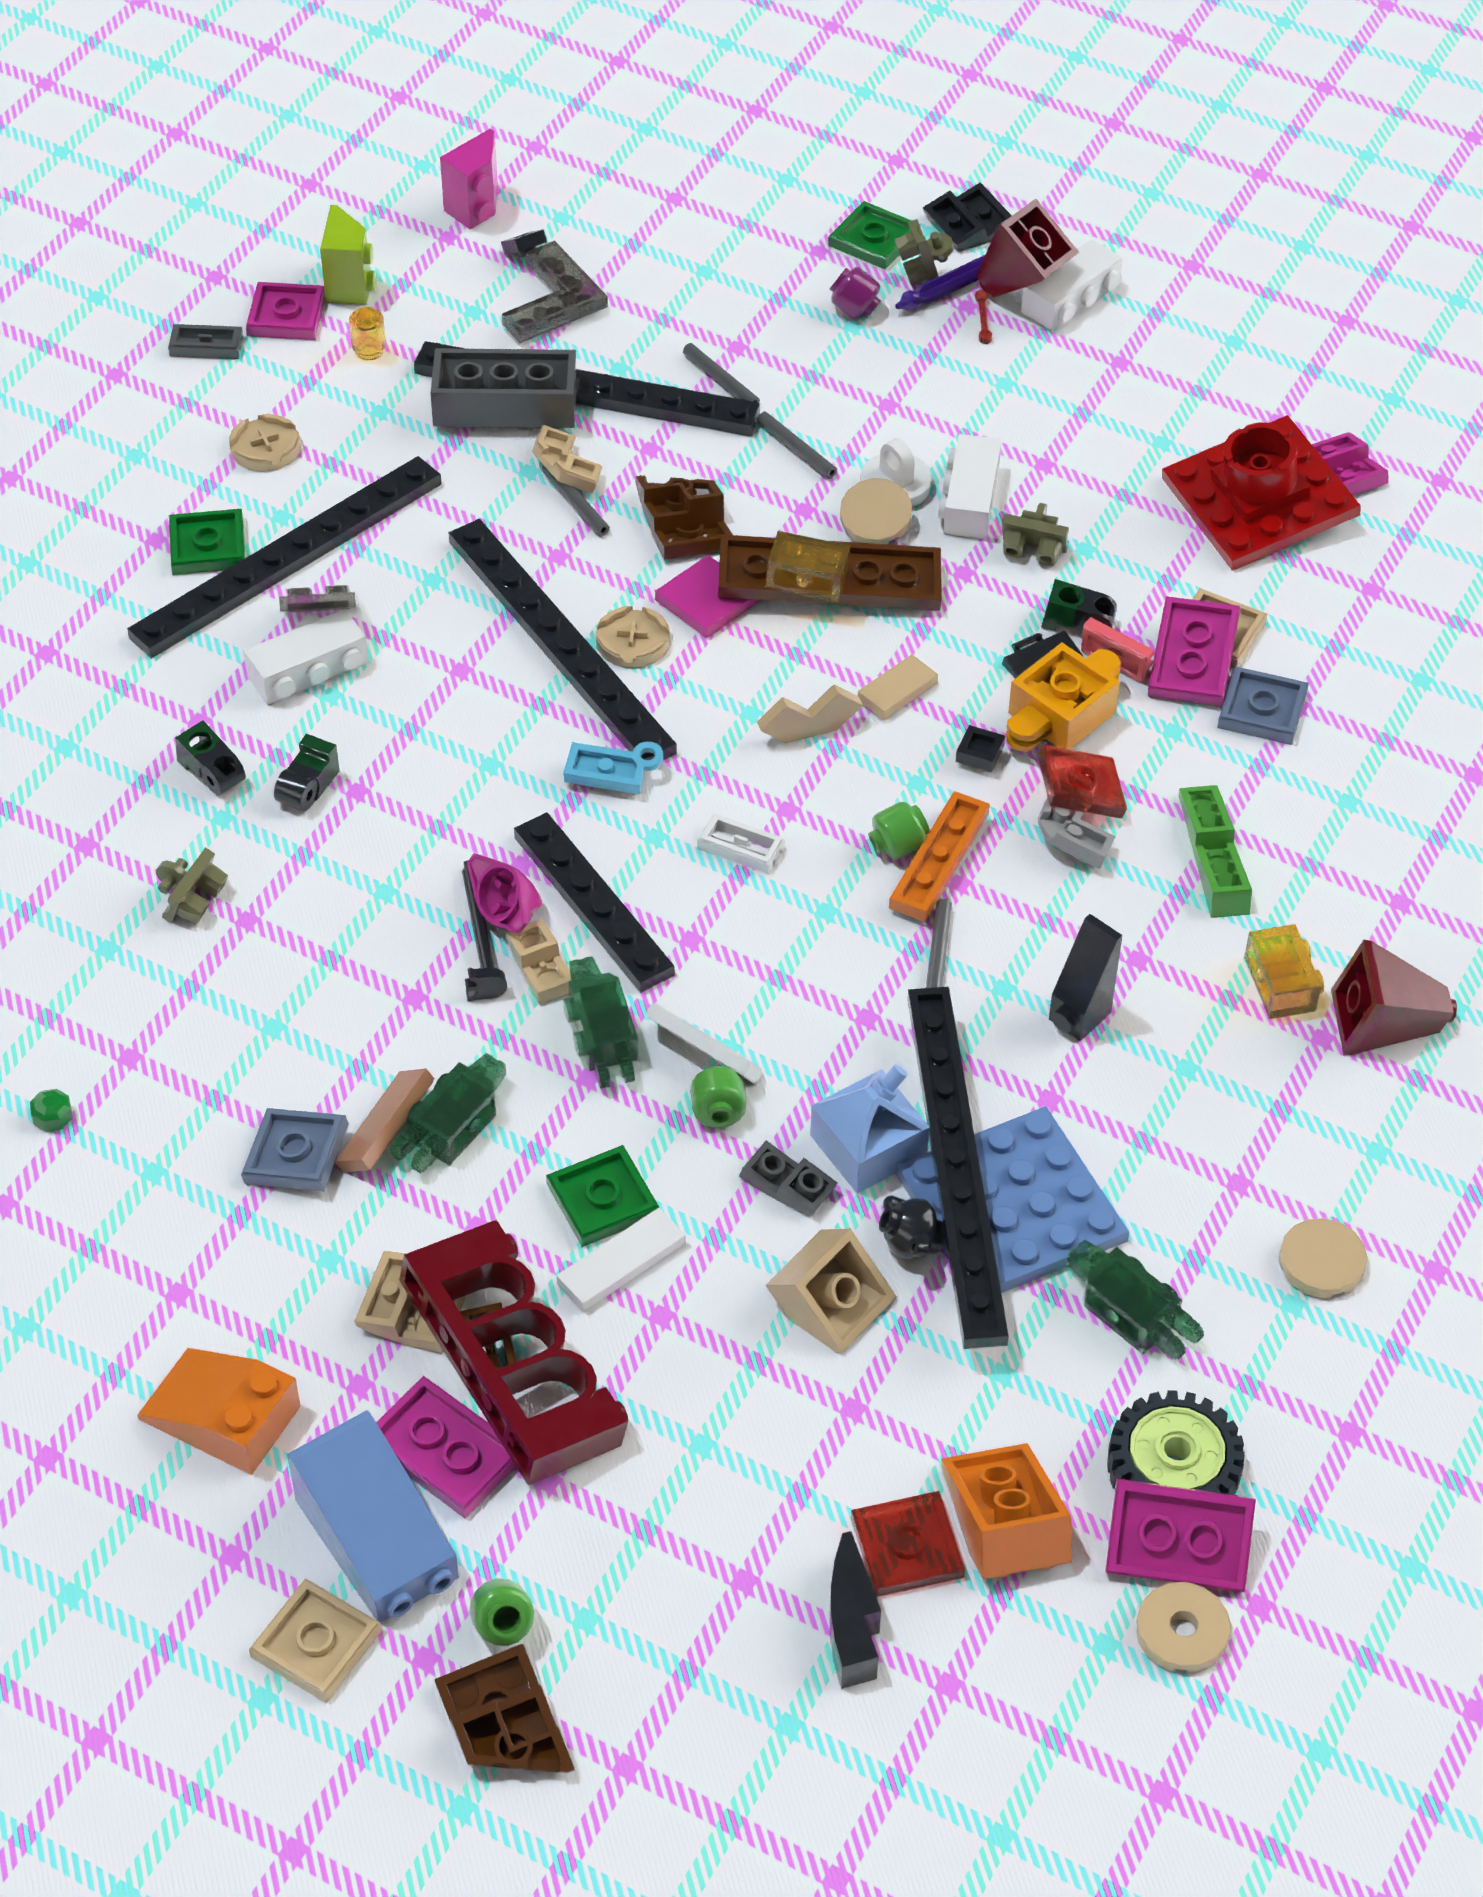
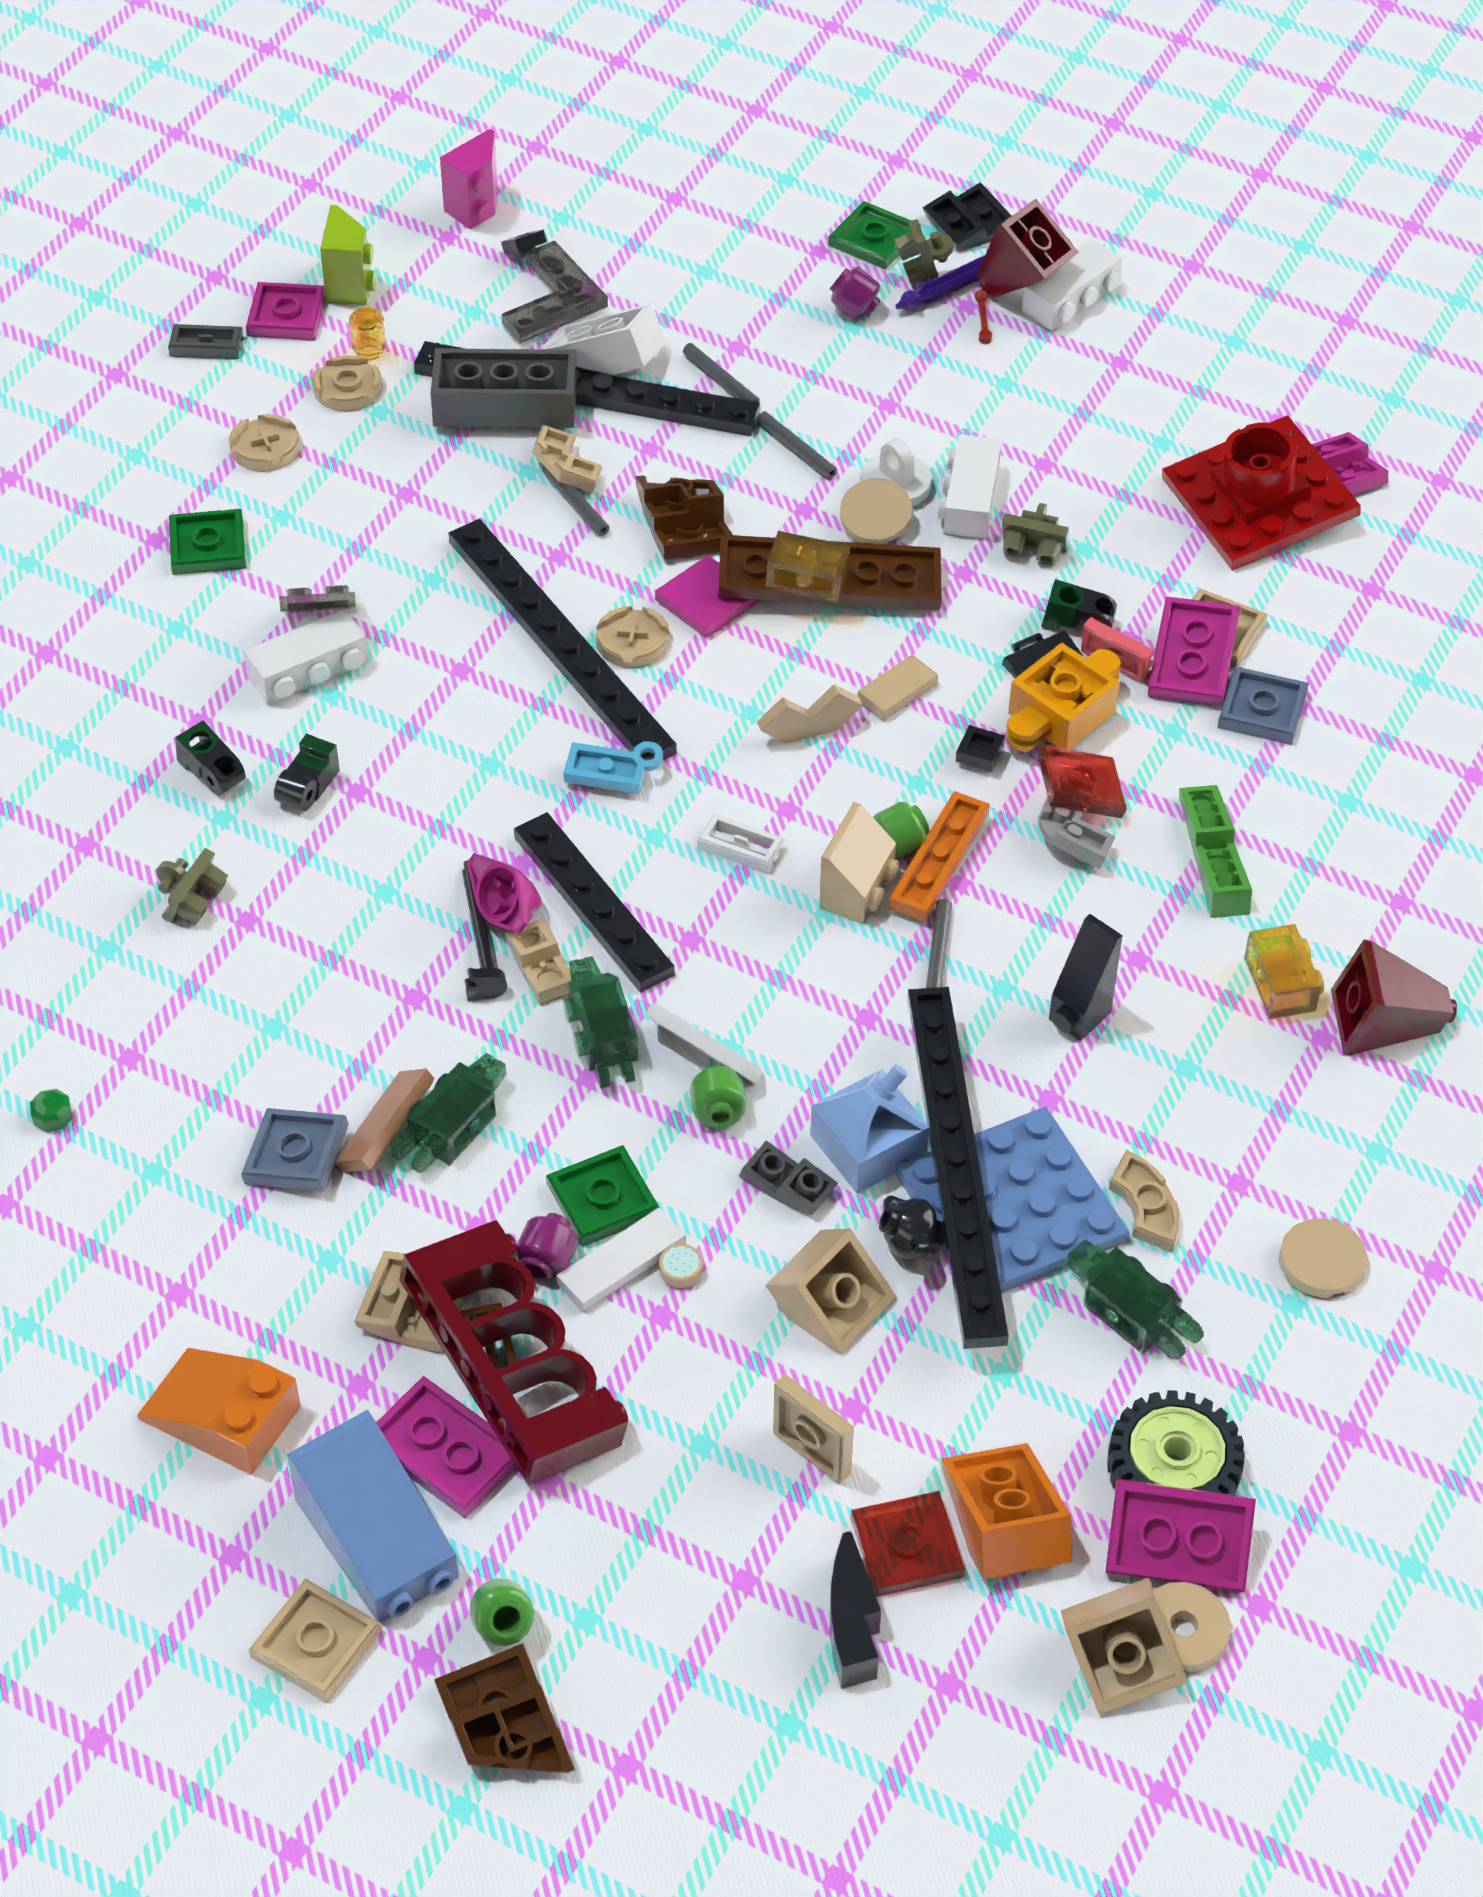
black plate [127,456,442,659] -> none
none -> tan tile [312,355,383,411]
none -> magenta head [517,1213,578,1280]
none -> white slope [540,303,666,376]
none -> tile [659,1244,703,1288]
none -> tan tile [773,1374,854,1484]
none -> tan slope [819,802,899,924]
none -> tan slope [1061,1578,1188,1715]
none -> tan tile [1109,1150,1180,1253]

